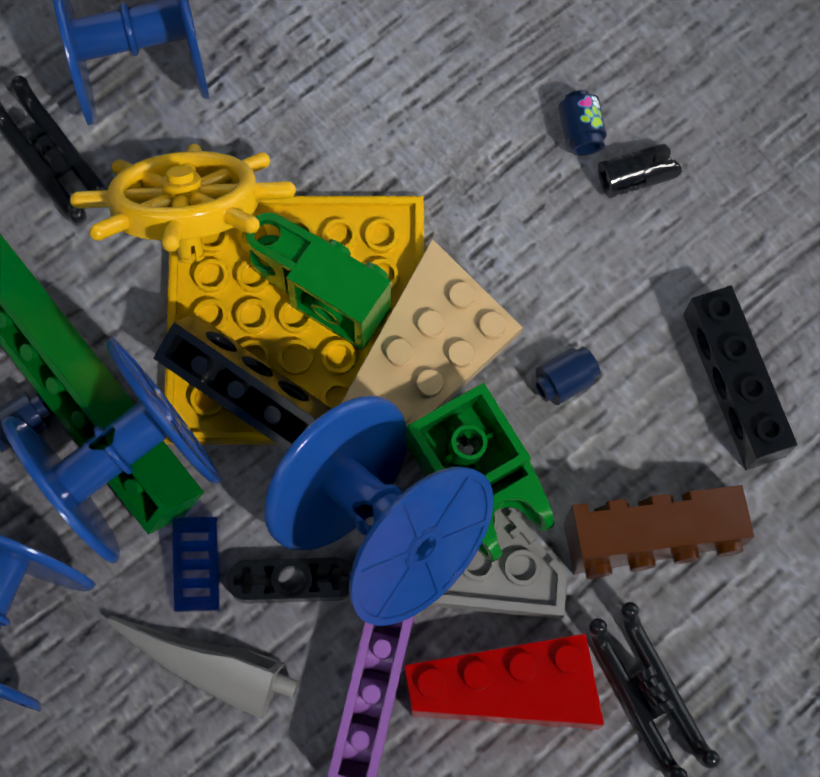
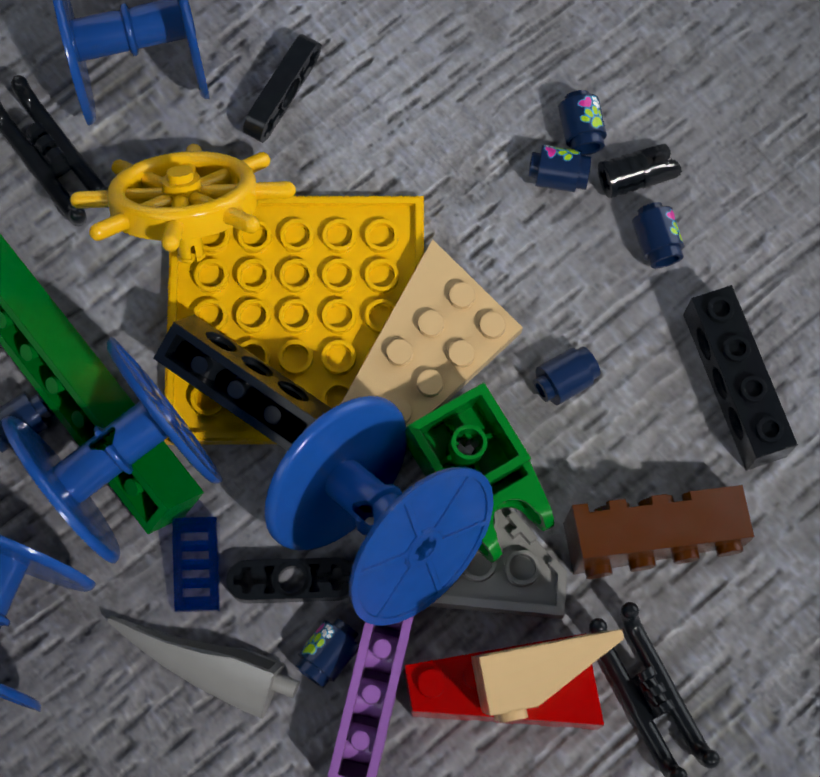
green brick [246,213,391,351] -> none
none -> black beam [243,34,322,143]
none -> dark blue brick [295,618,359,688]
none -> tan slope [471,629,624,723]
none -> dark blue brick [528,145,591,193]
none -> dark blue brick [632,202,685,269]

